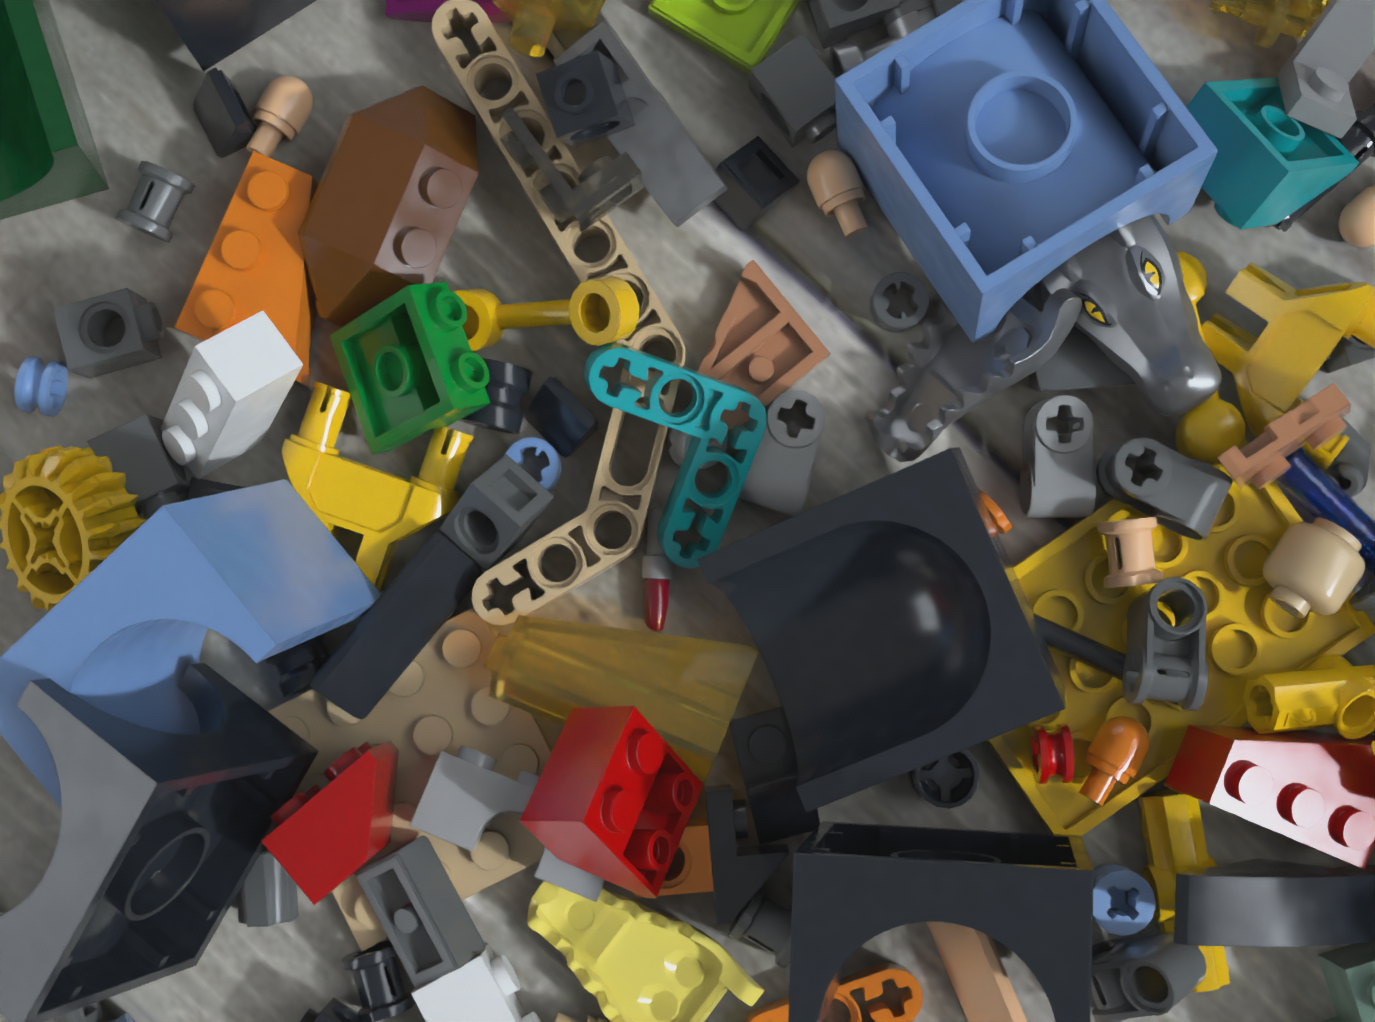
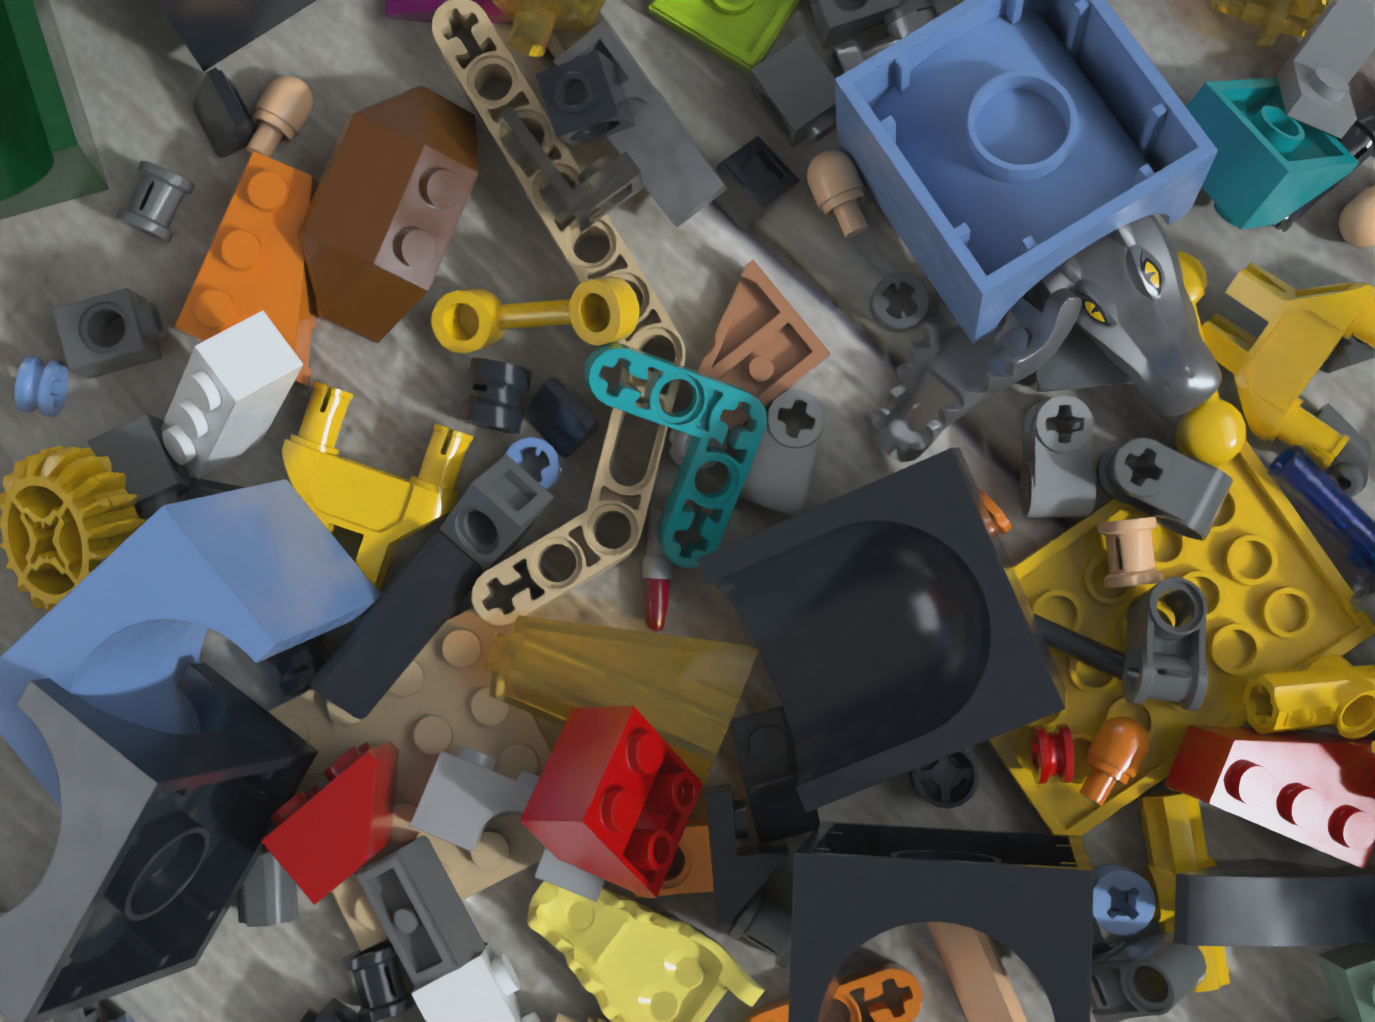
green plate [329,282,490,454] -> none
nougat wing [1217,383,1351,490] -> none
tan head [1263,518,1365,619] -> none

